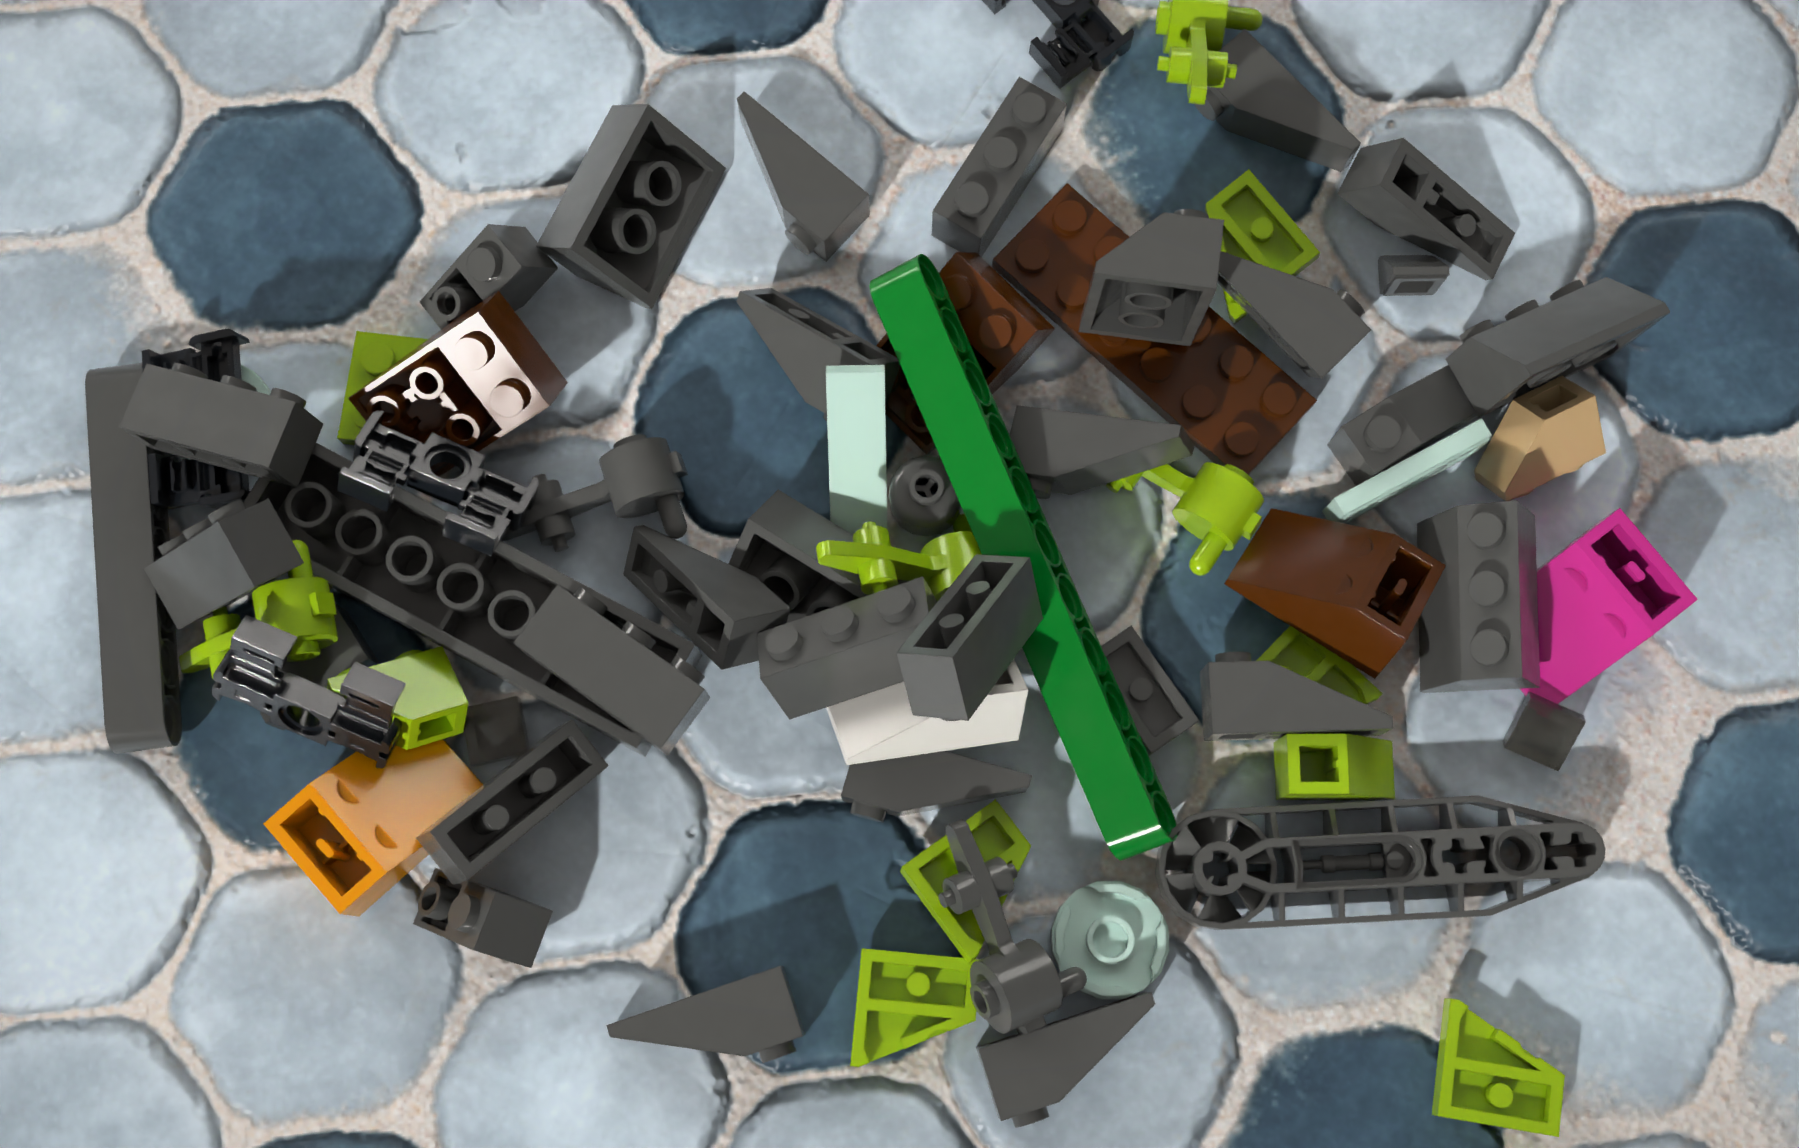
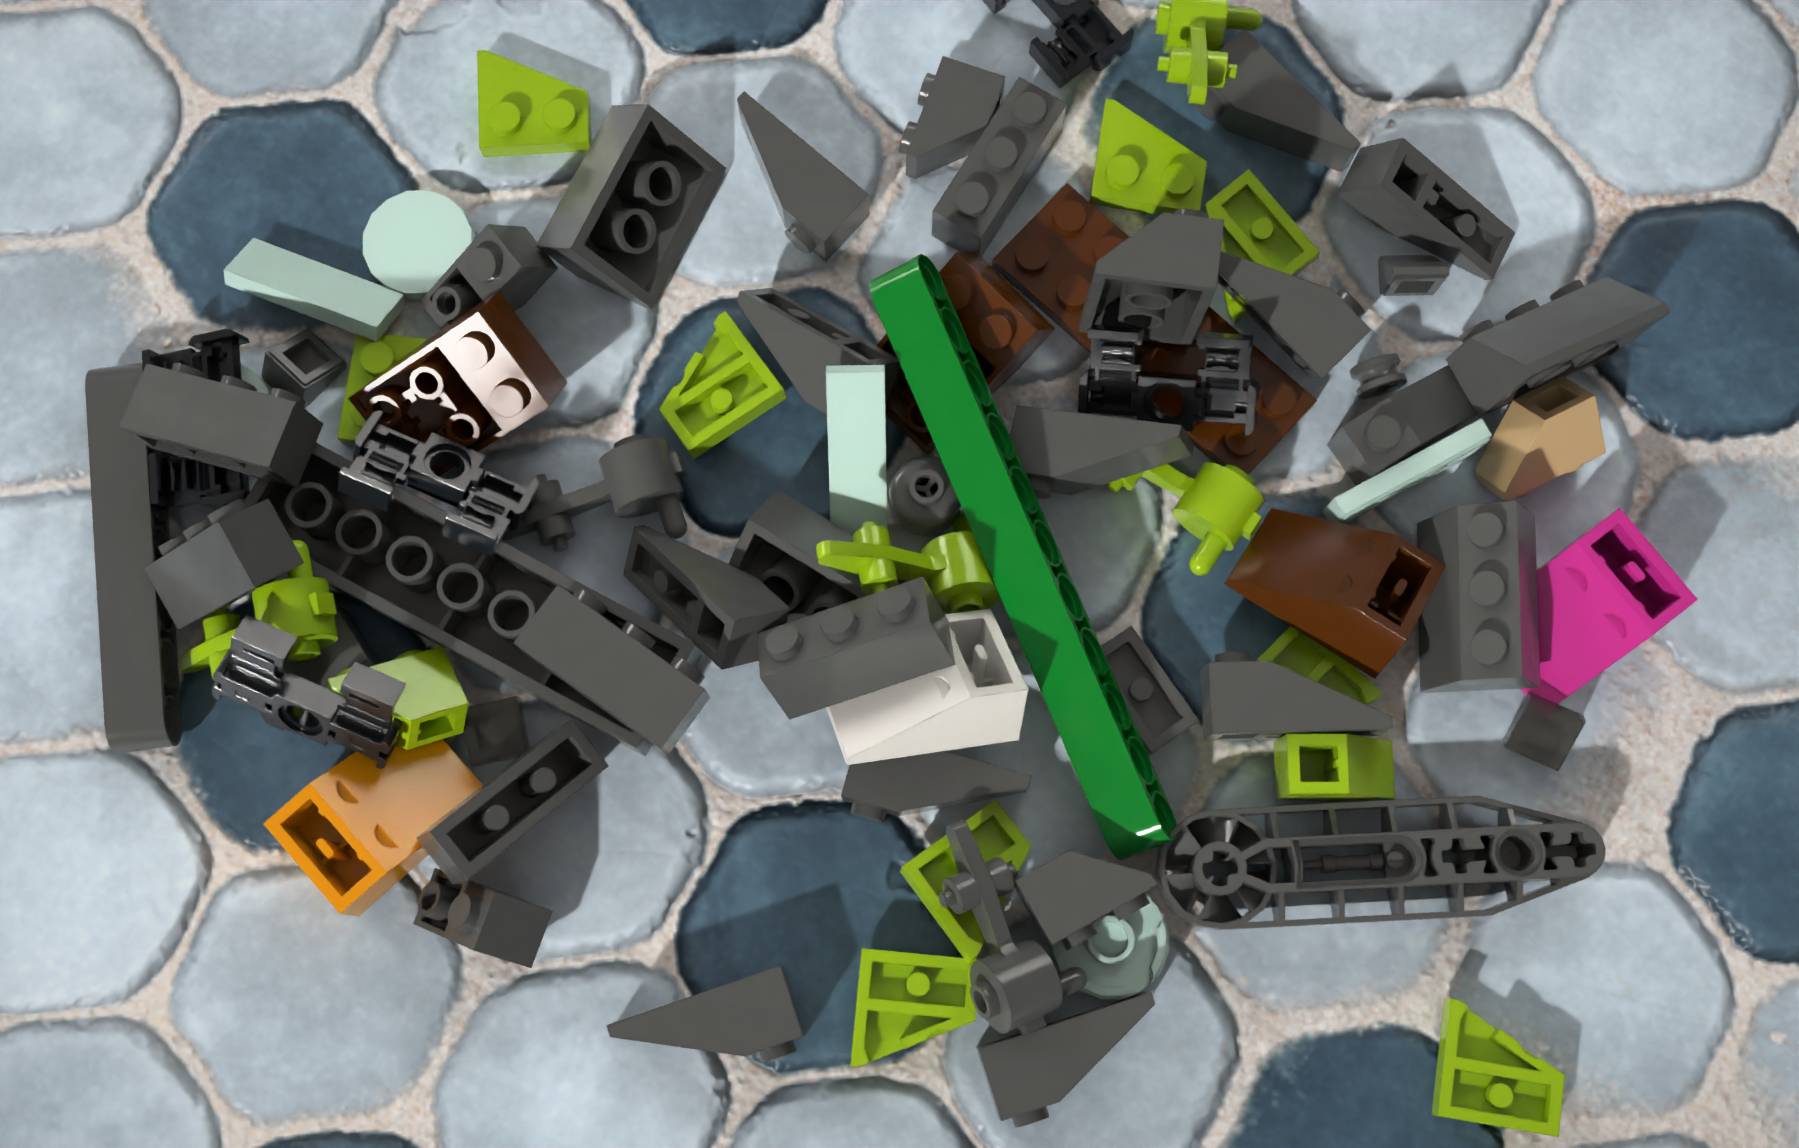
dark grey brick [897,555,1043,721] -> none
none -> light aqua tile [224,238,404,341]
none -> dark grey slope [261,328,347,408]
none -> light aqua tile [363,190,476,300]
none -> lime wing [477,50,592,157]
none -> lime wing [659,311,787,460]
none -> dark grey slope [899,56,1005,179]
none -> dark grey slope [1014,850,1158,950]
none -> black piece [1078,325,1260,435]
none -> lime wing [1089,98,1207,215]
none -> dark grey bush [1349,353,1408,399]

